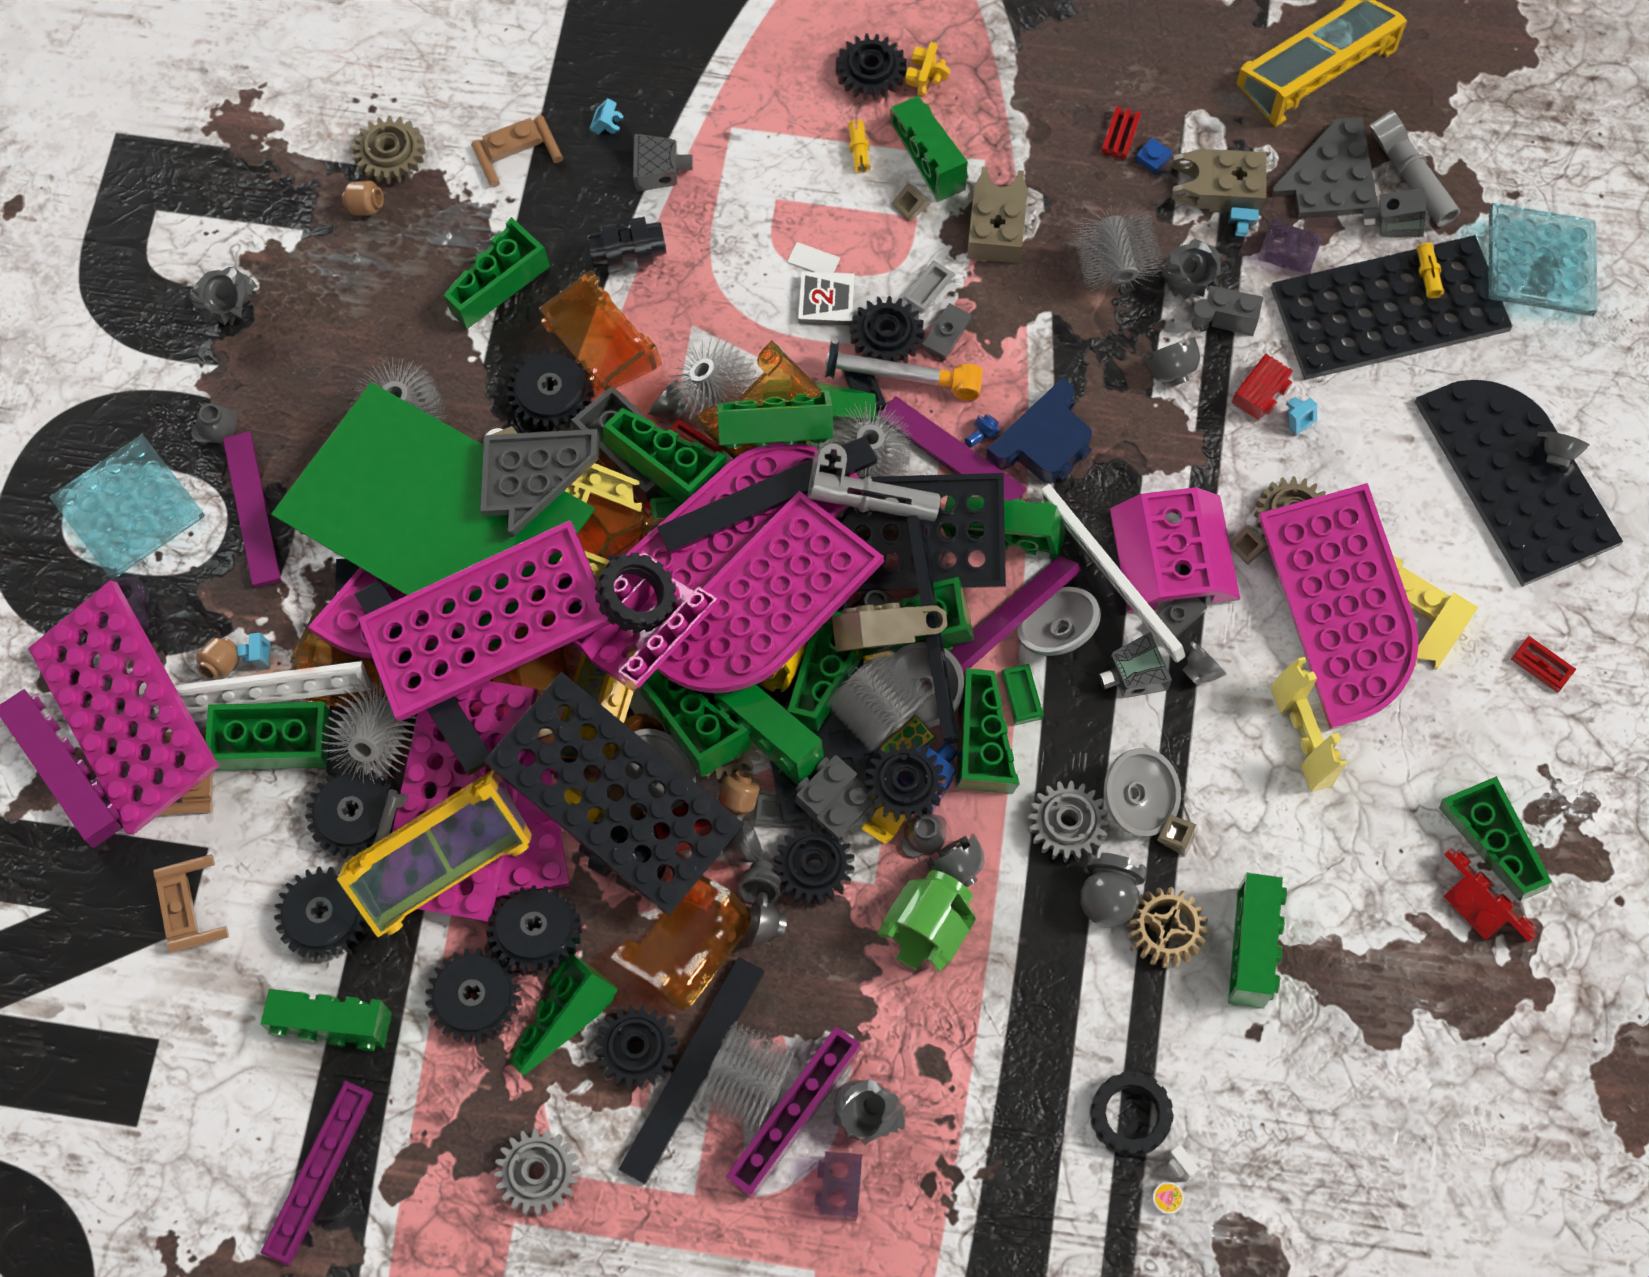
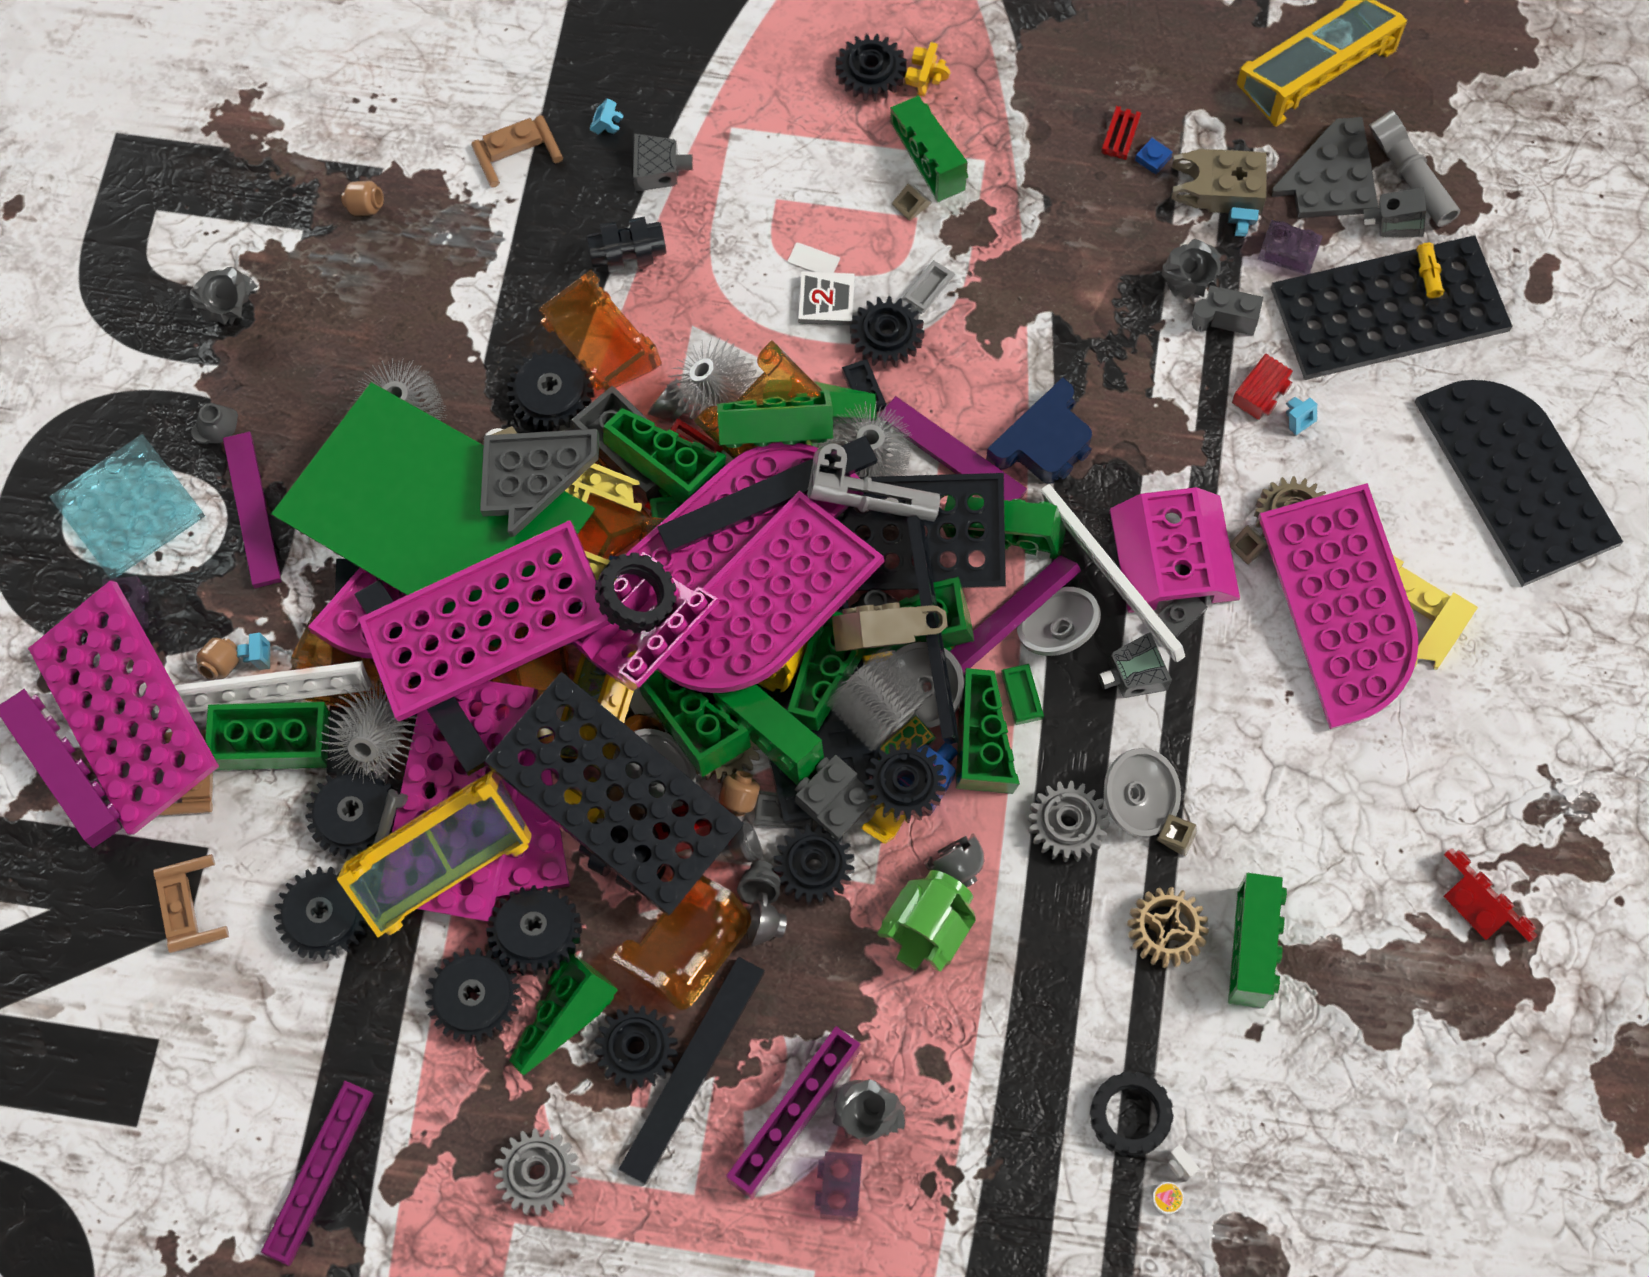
green wedge [260,989,392,1051] -> none
dark tan gear [352,115,426,184] -> none
green wedge [444,217,550,329] -> none
light grey piece [698,1022,796,1133] -> none
piece [825,340,983,401] -> none
yellow pin [848,119,871,173] -> none
flat silver piece [901,814,946,858] -> none
dark grey plate [922,303,972,361] -> none
blue plate [965,414,1001,448] -> none
dark tan brick [967,167,1028,264] -> none
light grey piece [1074,203,1164,295] -> none
dark grey tile [1080,853,1147,928] -> none
dark grey cylinder [1143,337,1200,386] -> none
flat silver piece [1183,641,1227,686] -> none
light yellow wedge [1270,657,1347,792] -> none
green wedge [1439,776,1552,902] -> none
clear light blue plate [1489,203,1598,316] -> none
red tile [1511,636,1577,693] -> none
dark grey piece [1537,431,1590,468] -> none

